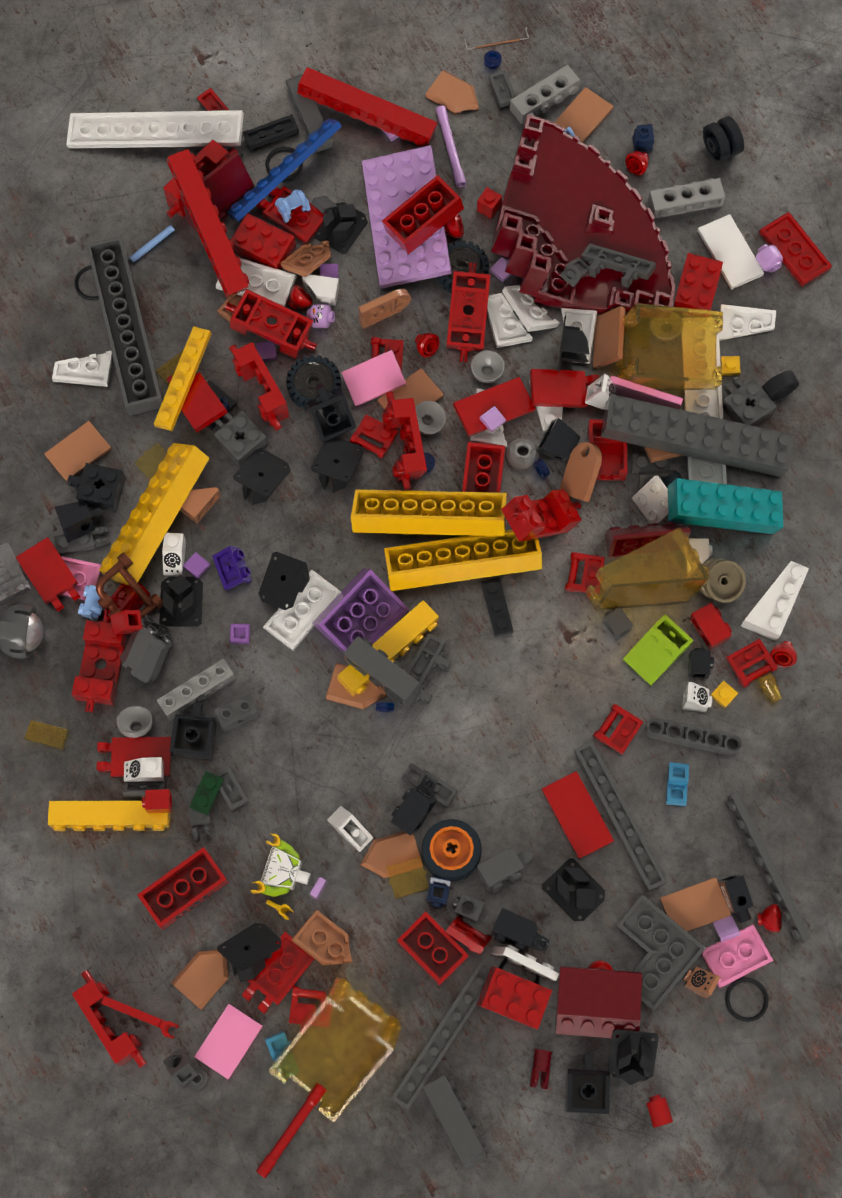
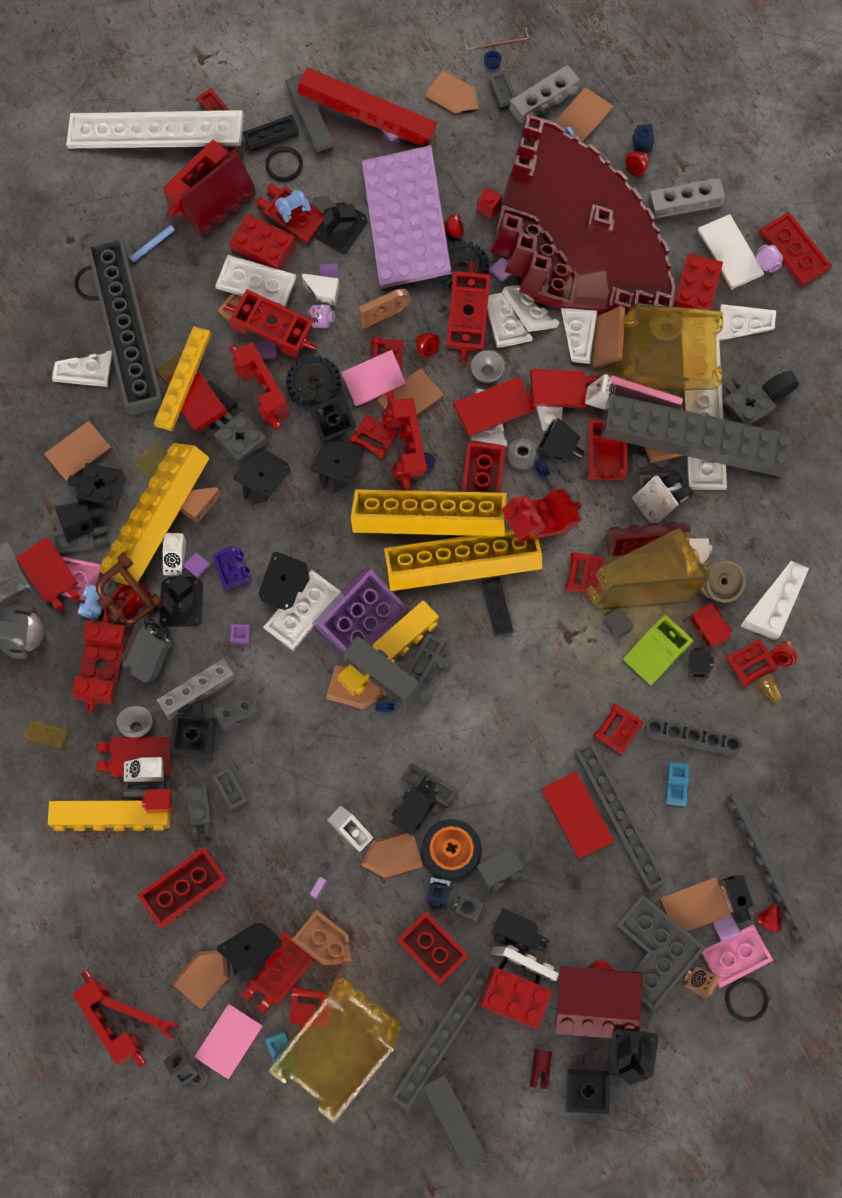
red brick [110,610,142,635] -> none
red brick [166,149,249,298] -> none
dark green plate [189,771,224,816] -> none
blue plate [227,119,342,221] -> none
torso [251,833,311,897] -> none
red piece [256,1083,327,1178] -> none
yellow hand [266,899,294,920] -> none
nougat tile [280,240,331,277] -> none
red brick [288,285,313,310] -> none
red brick [382,175,464,255] -> none
clear yellow piece [386,856,429,899] -> none
light grey piece [415,401,446,435] -> none
lavender piece [435,105,466,188] -> none
red plate [446,915,492,954] -> none
lavender tile [479,406,506,433] -> none
black piece [542,858,605,921] -> none
black piece [558,315,590,372] -> none
nougat tile [559,442,602,502] -> none
dark grey bracket [561,257,589,287] -> none
dark grey hinge [581,244,656,288] -> none
red brick [646,1094,673,1128] -> none
teal brick [668,478,784,534] -> none
white slope [682,682,712,713] -> none
black wheel [702,116,744,163] -> none
yellow plate [710,680,738,709] -> none
yellow plate [720,356,741,376] -> none

